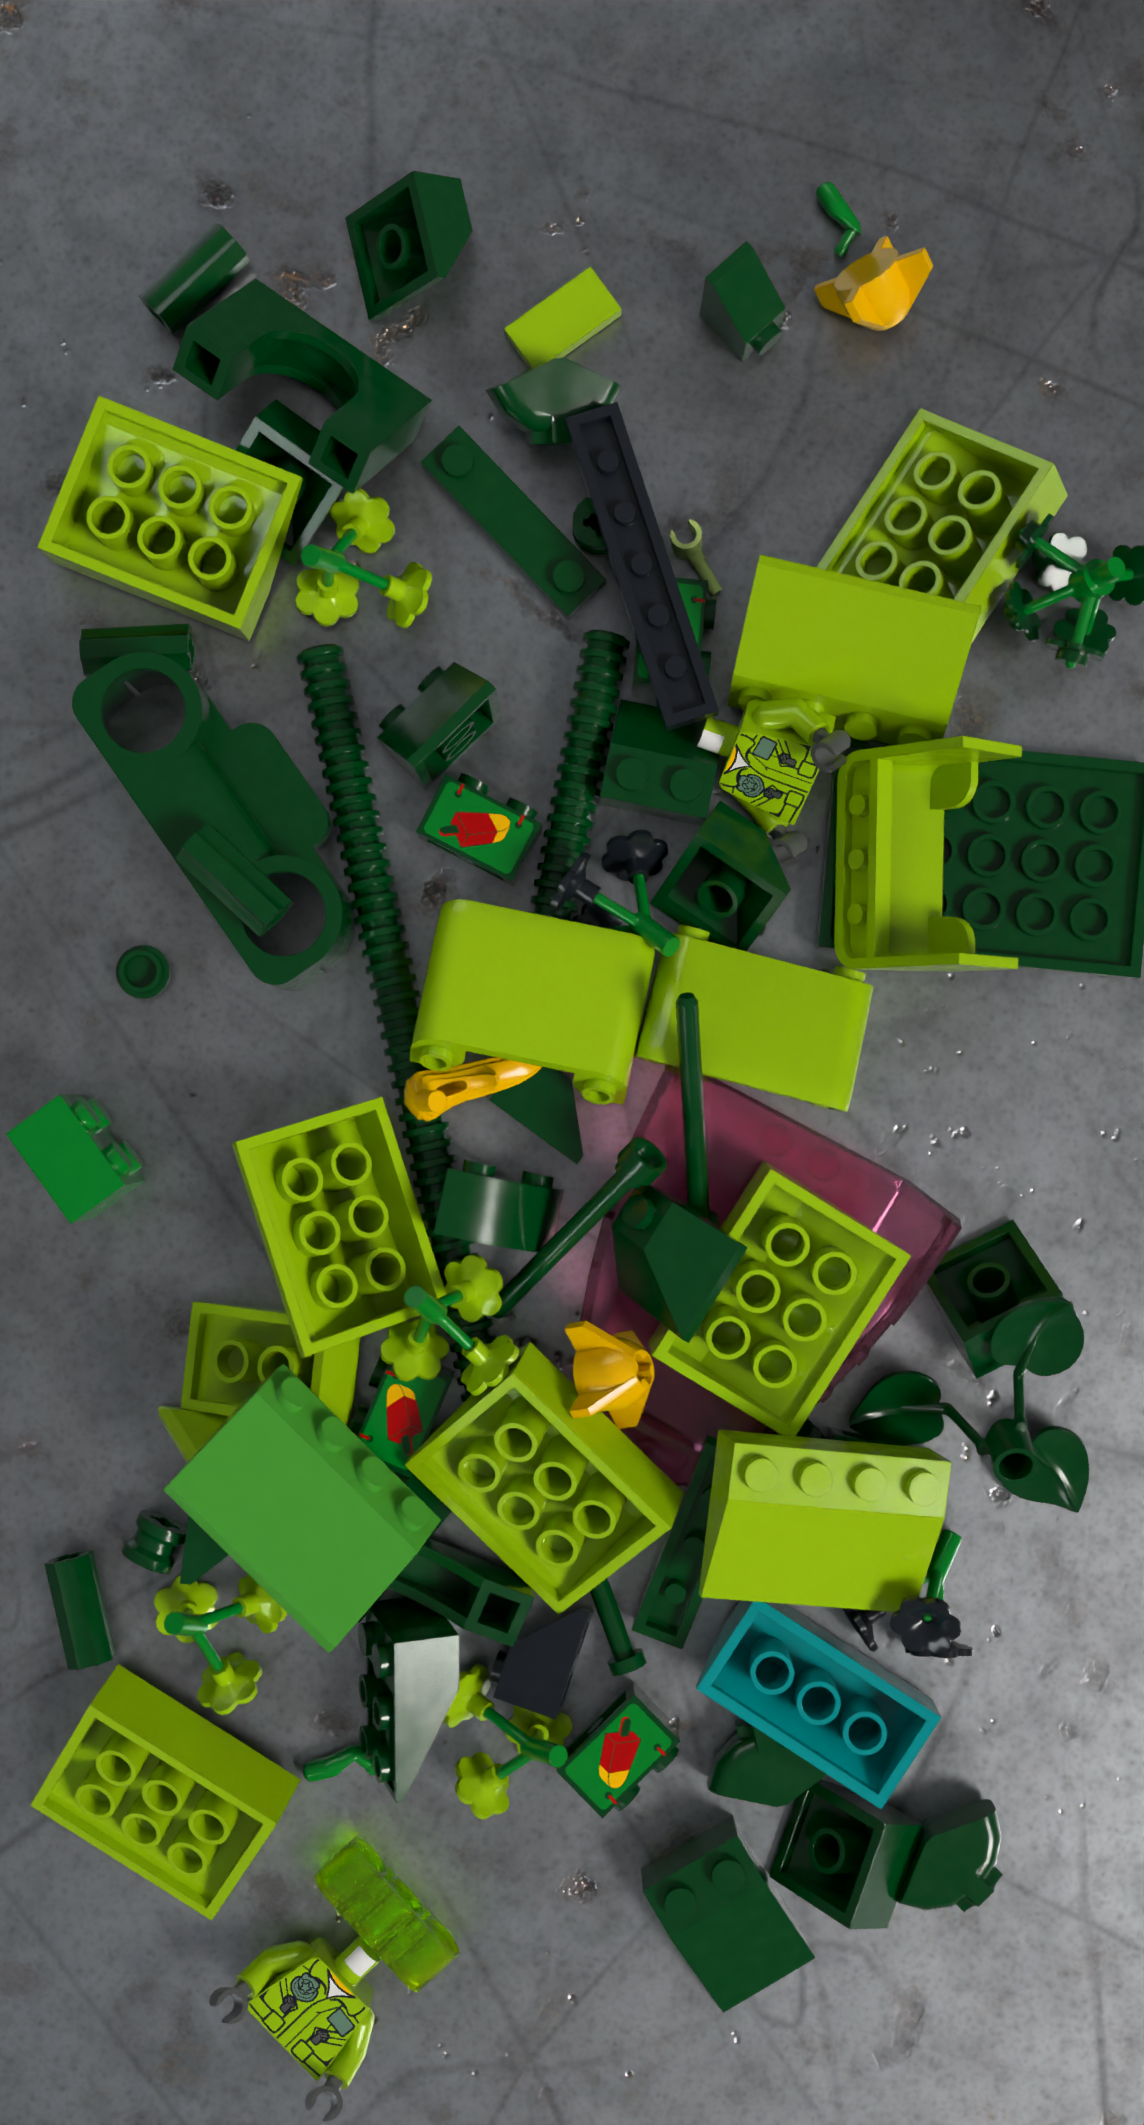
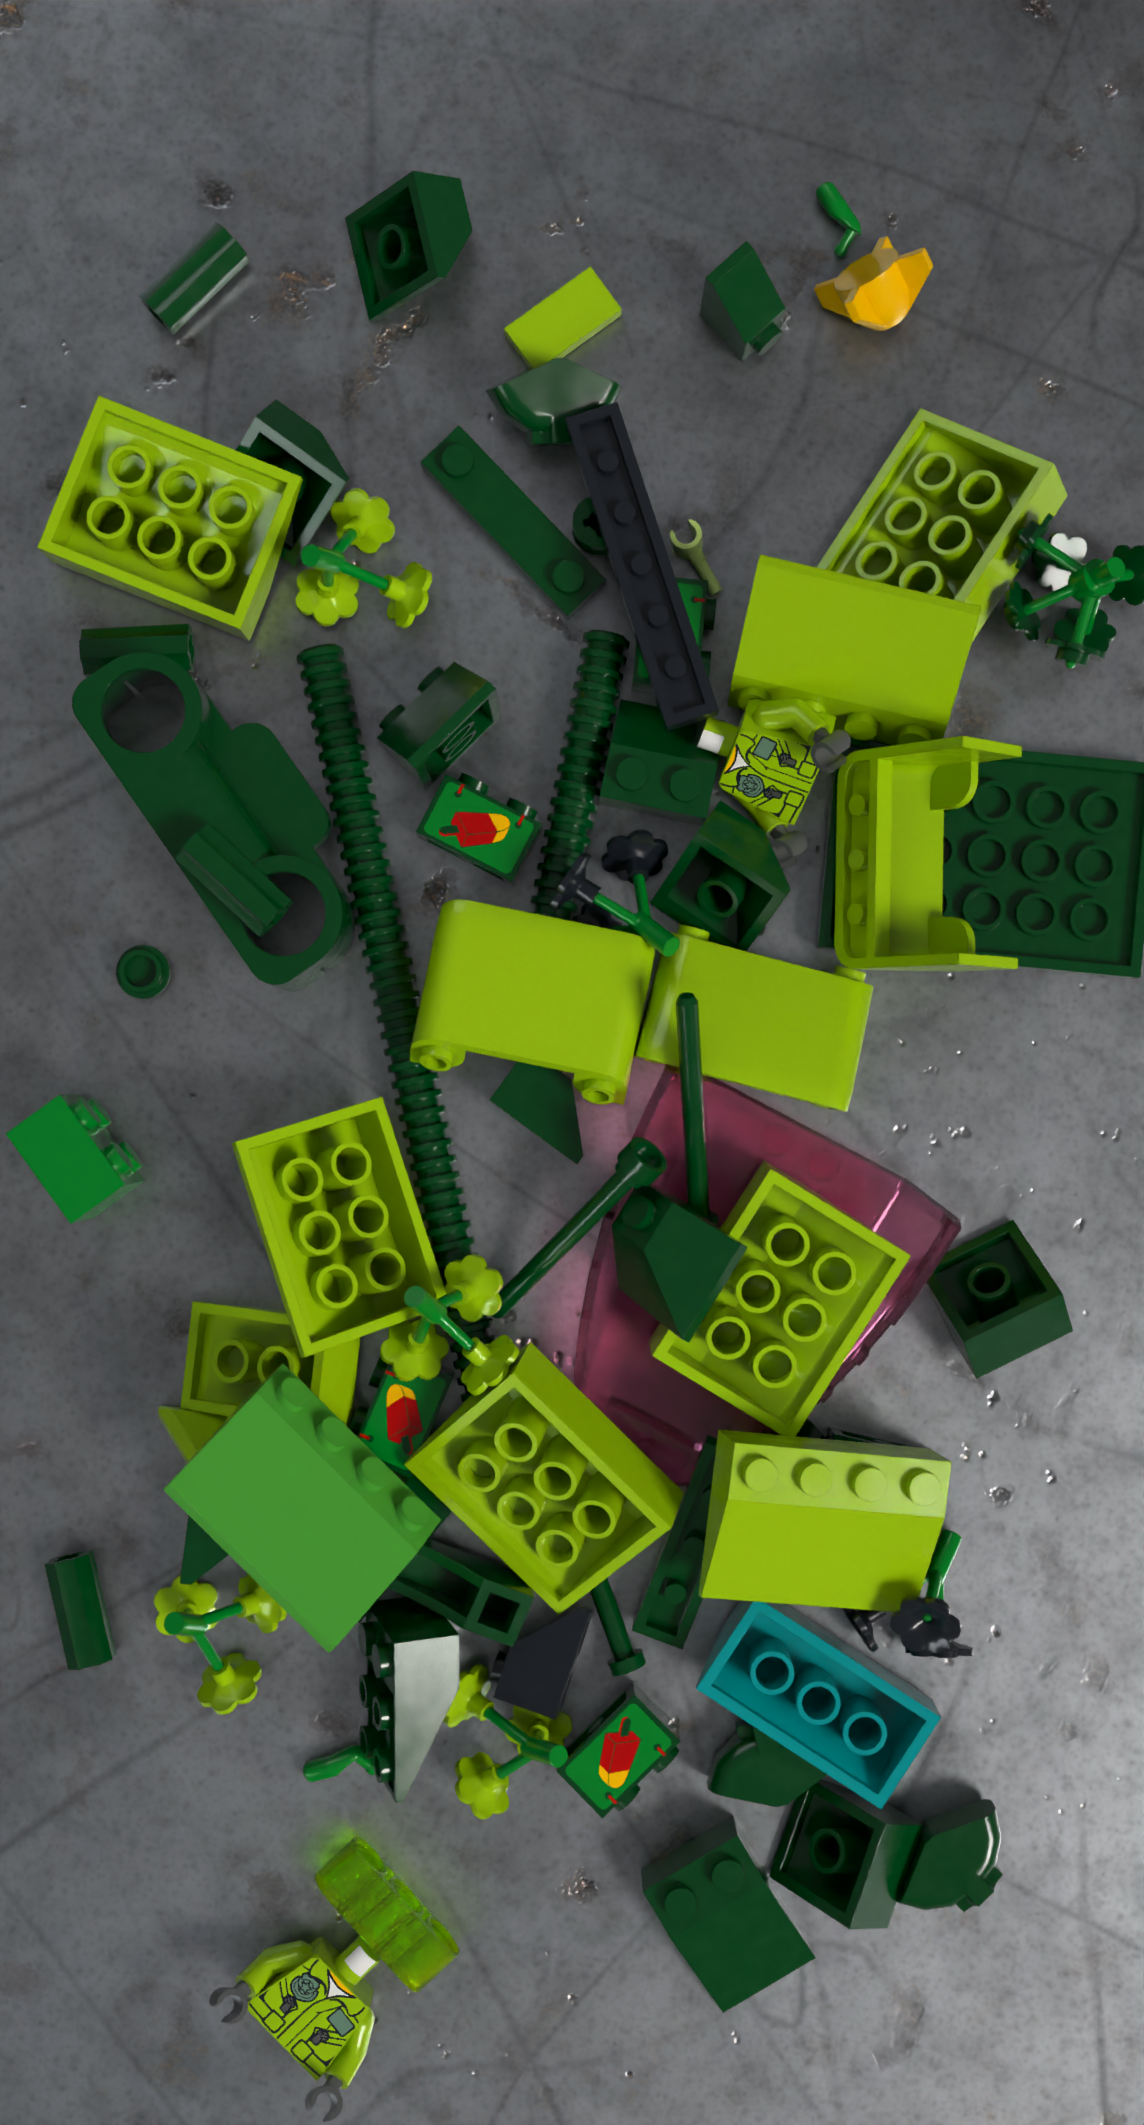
lime slope [30,1664,301,1921] -> none
dark green wheel [121,1510,187,1574] -> none
dark green arch [172,278,432,494] -> none
yellow piece [403,1057,542,1122] -> none
dark green brick [434,1159,564,1252] -> none
yellow piece [564,1320,655,1429] -> none
dark green plant [849,1297,1089,1513] -> none

